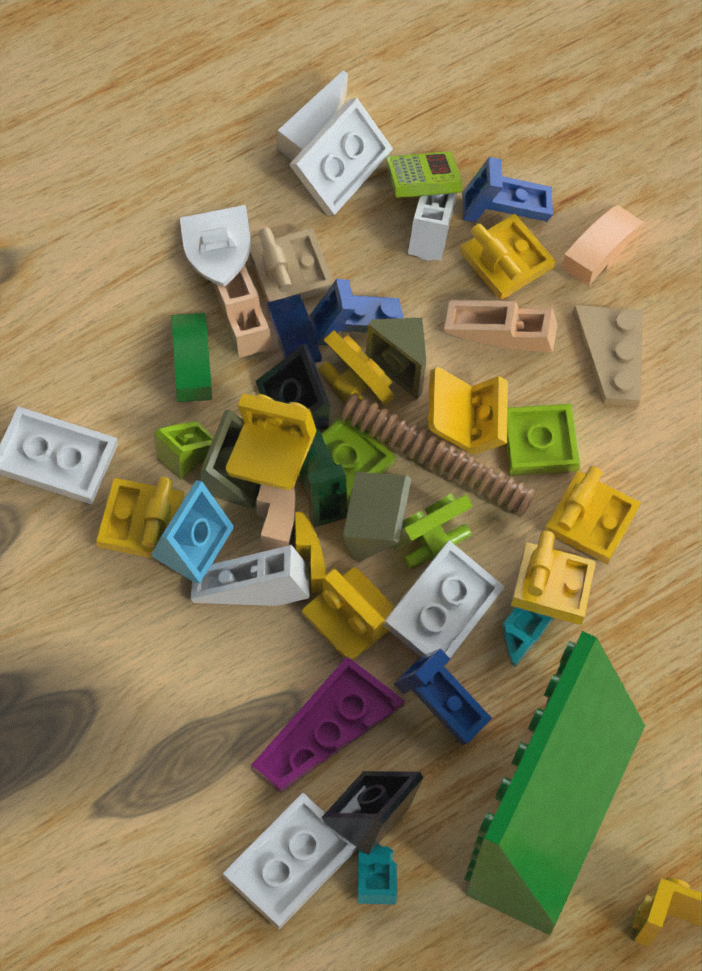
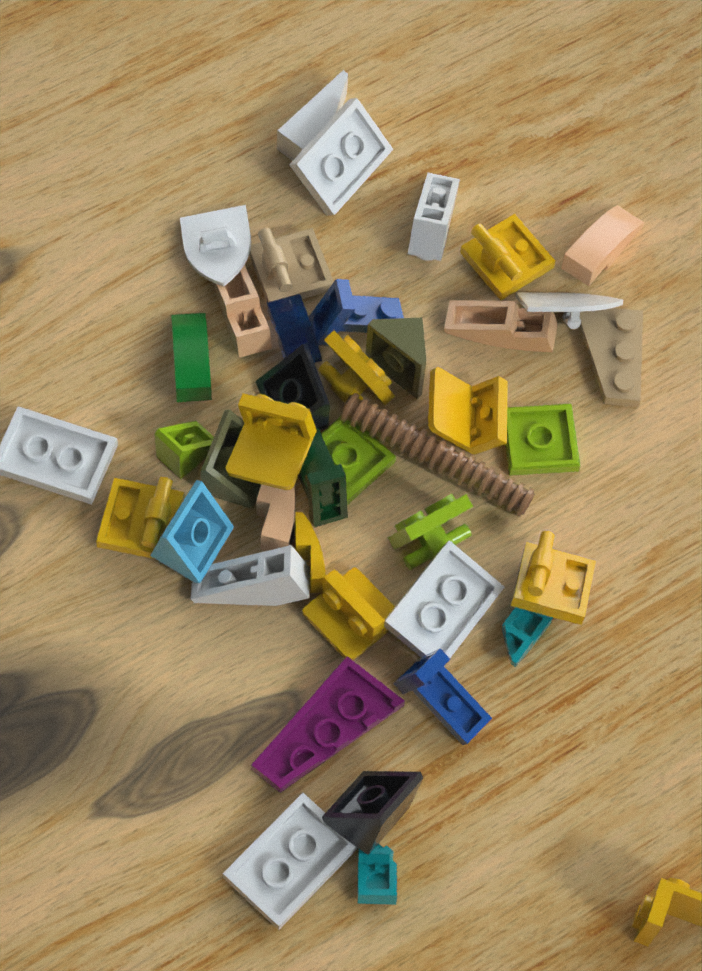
olive slope [343,472,411,562] -> none
lime tile [386,151,462,198] -> none
blue bracket [462,157,553,223] -> none
green slope [464,631,645,936] -> none
yellow plate [544,466,642,565] -> none
none -> white shield [516,292,623,329]

